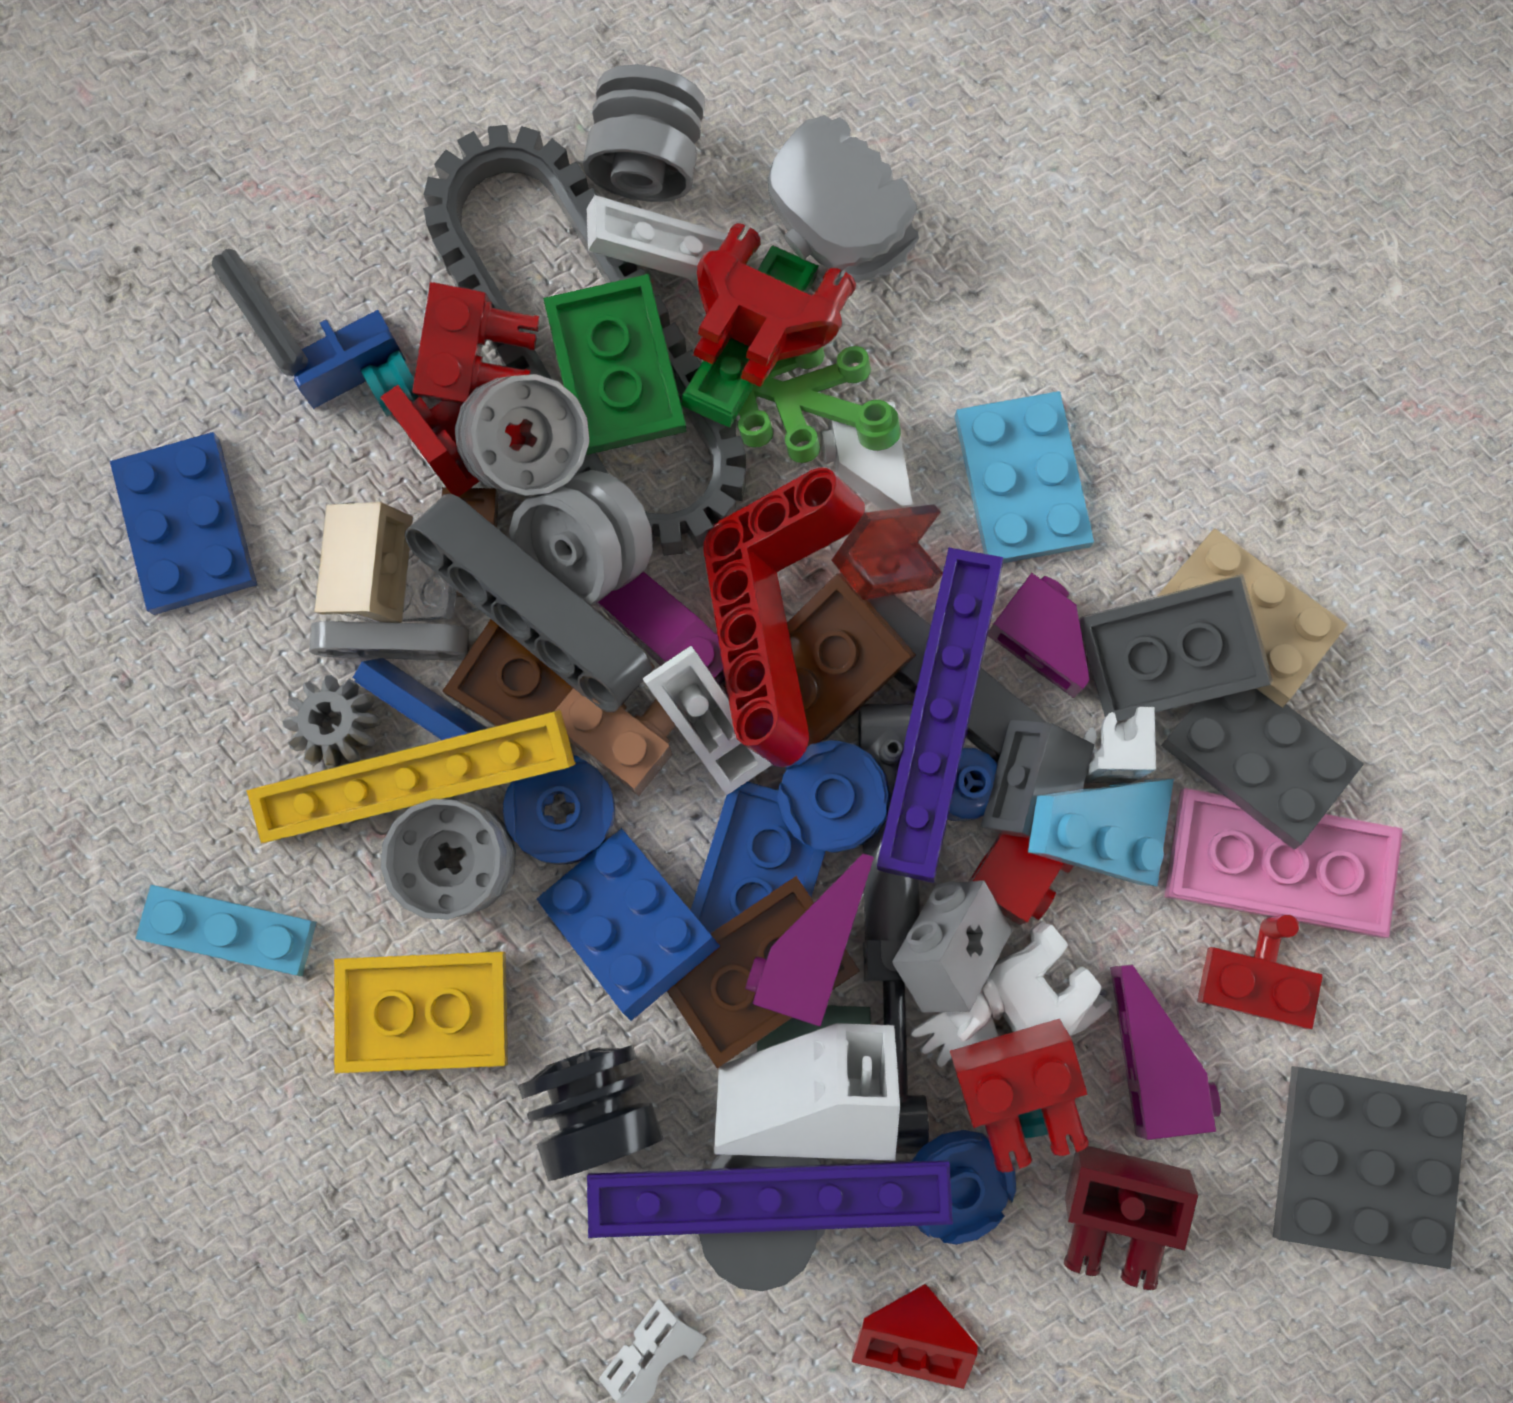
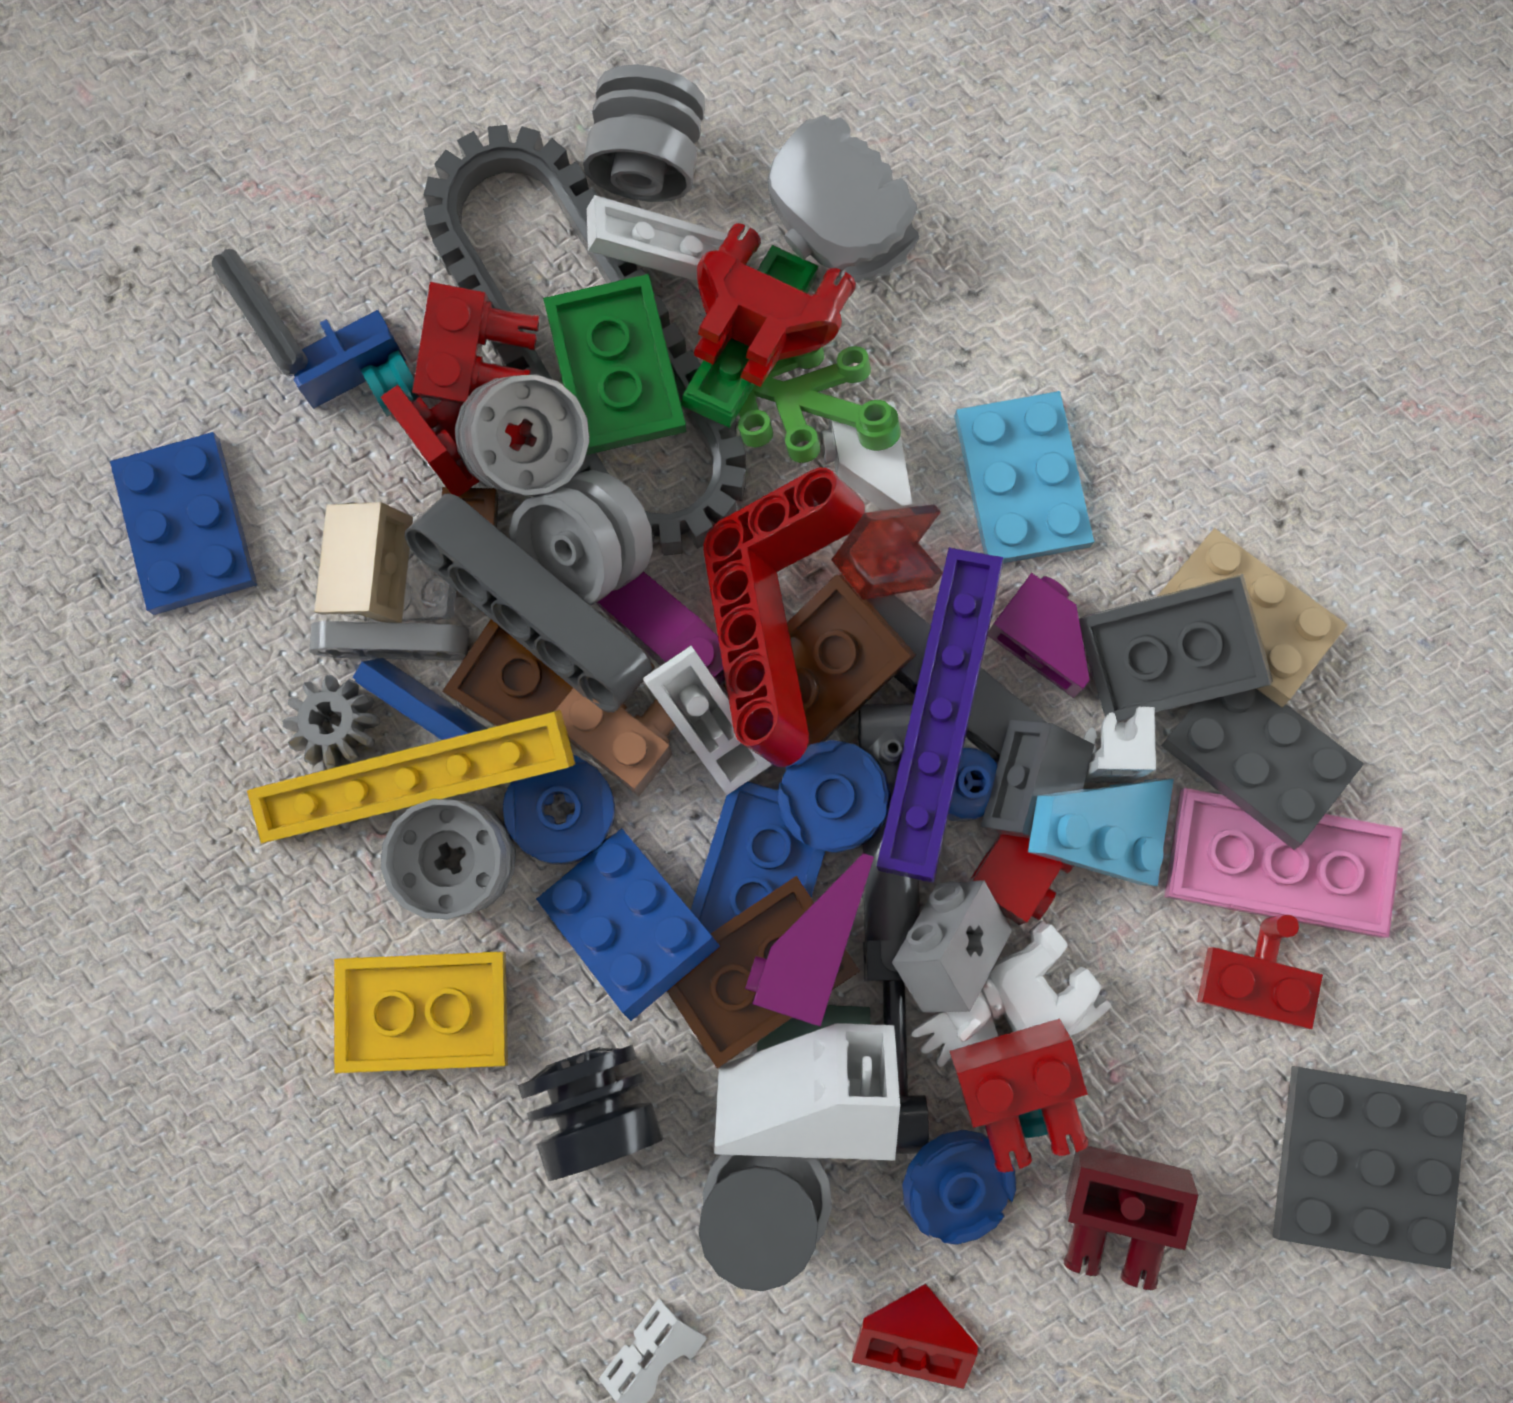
medium azure plate [135,885,317,976] -> none
dark purple tile [587,1160,953,1238] -> none
magenta slope [1110,964,1221,1140] -> none

